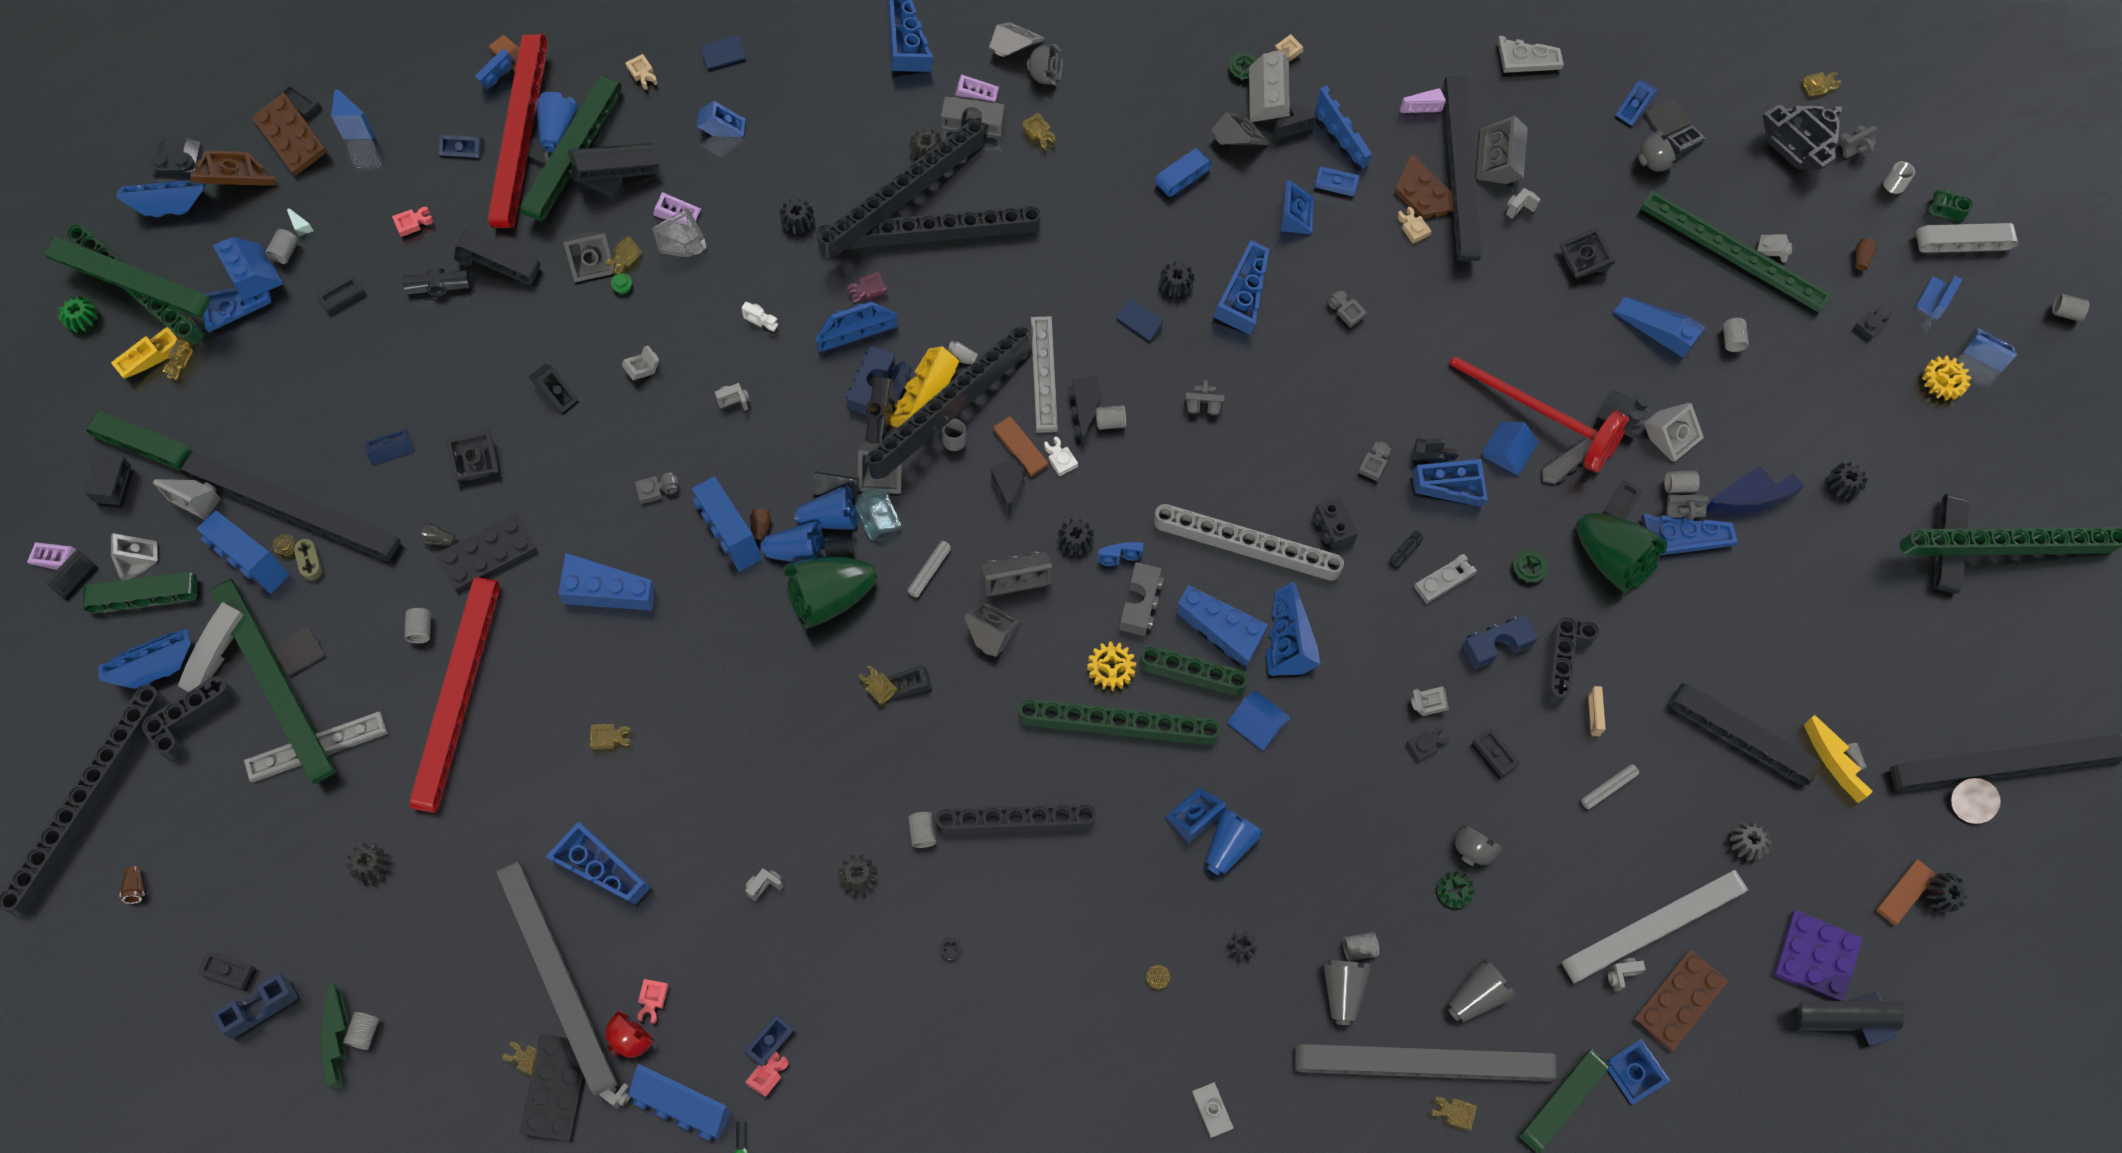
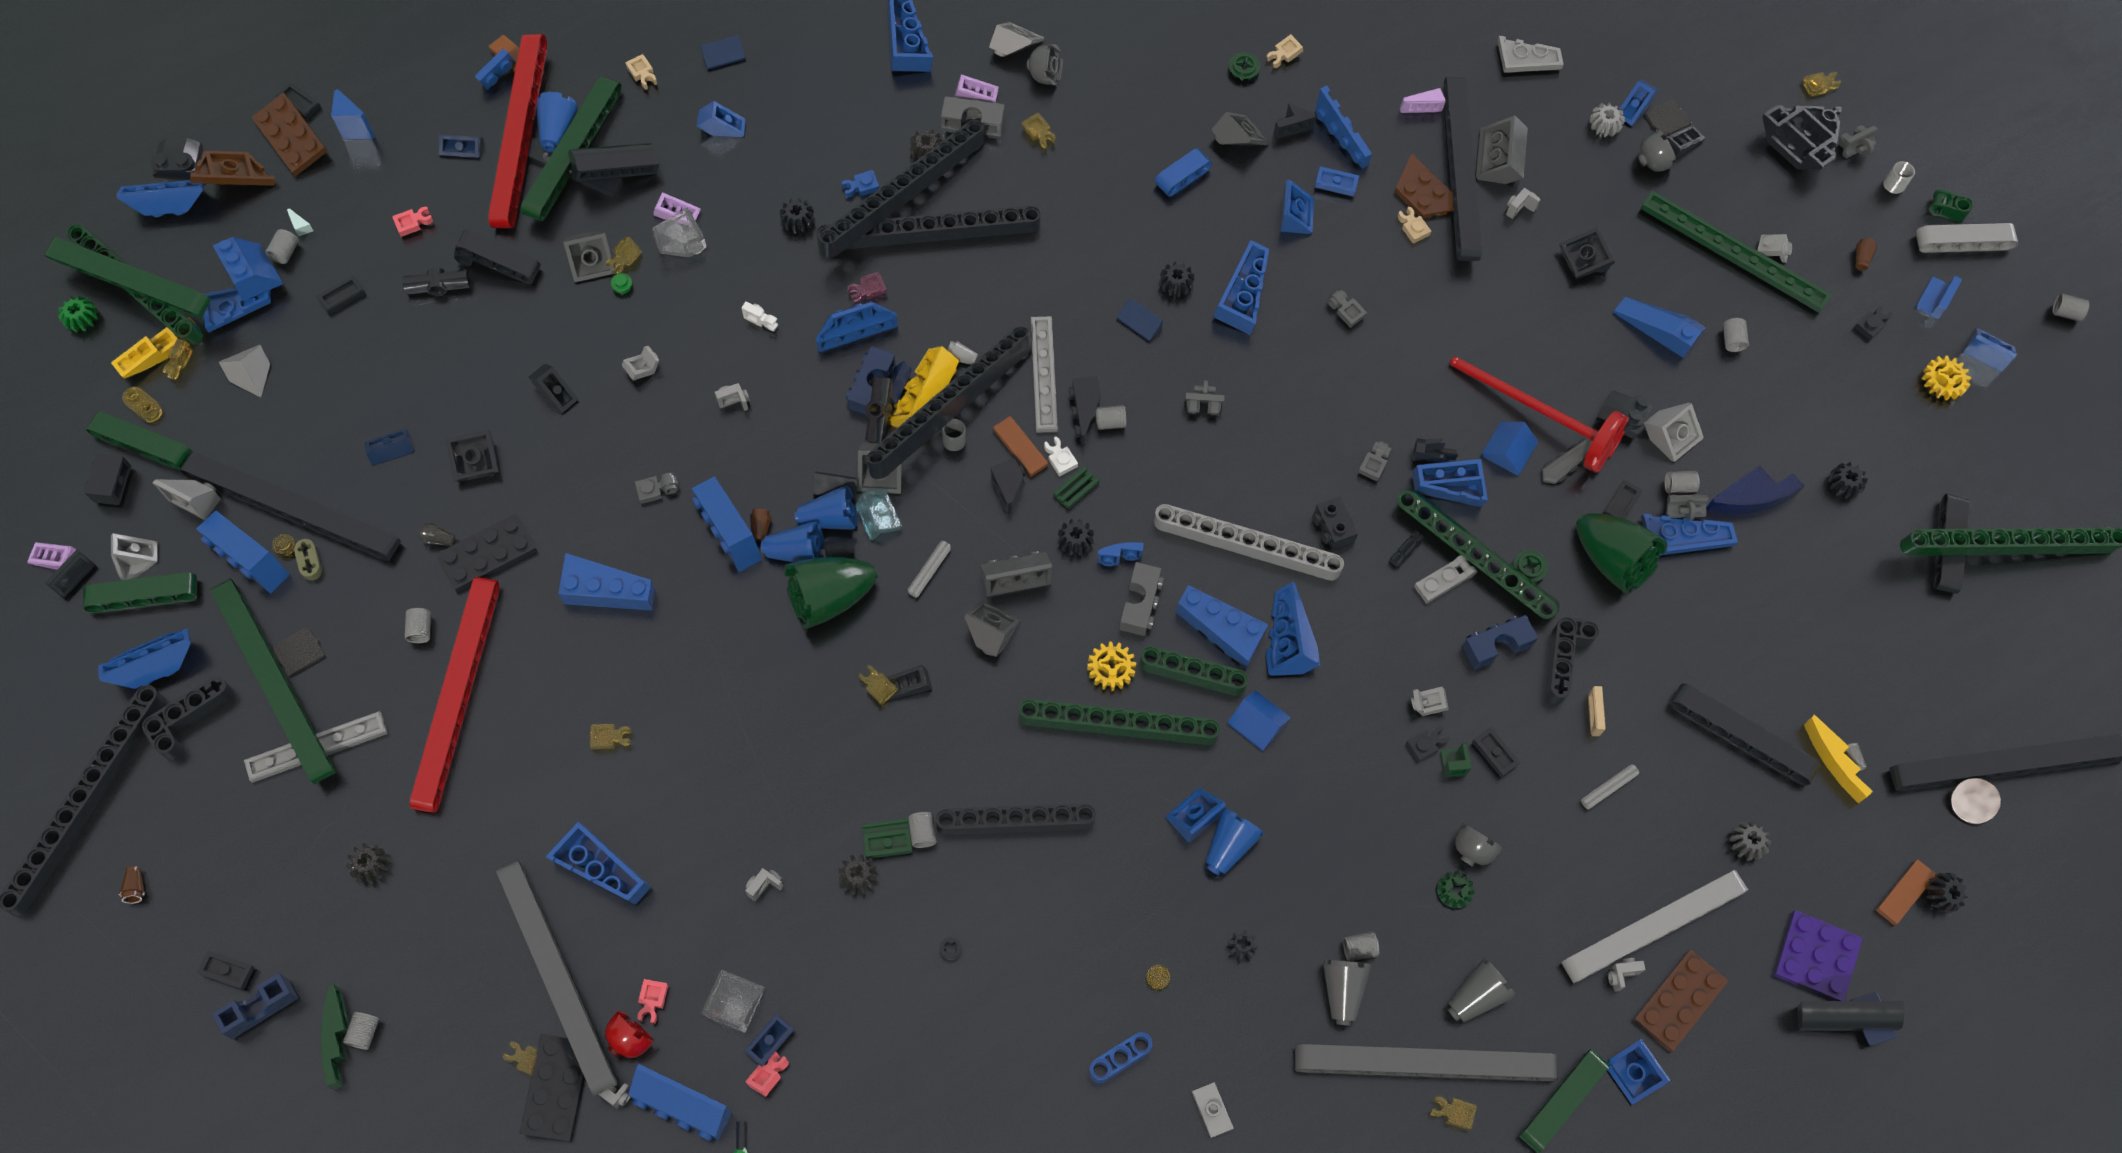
light grey slope [178,602,244,692] -> none
light grey slope [1249,51,1290,122] -> none
none -> clear yellow plate [122,387,162,422]
none -> light grey slope [219,345,270,398]
none -> clear slope [701,970,765,1032]
none -> blue plate [841,170,880,198]
none -> dark green plate [862,818,912,859]
none -> dark green tile [1053,466,1100,510]
none -> blue beam [1089,1032,1152,1084]
none -> dark green beam [1397,489,1560,619]
none -> dark green panel [1440,743,1472,777]
none -> light grey gear [1589,102,1625,138]

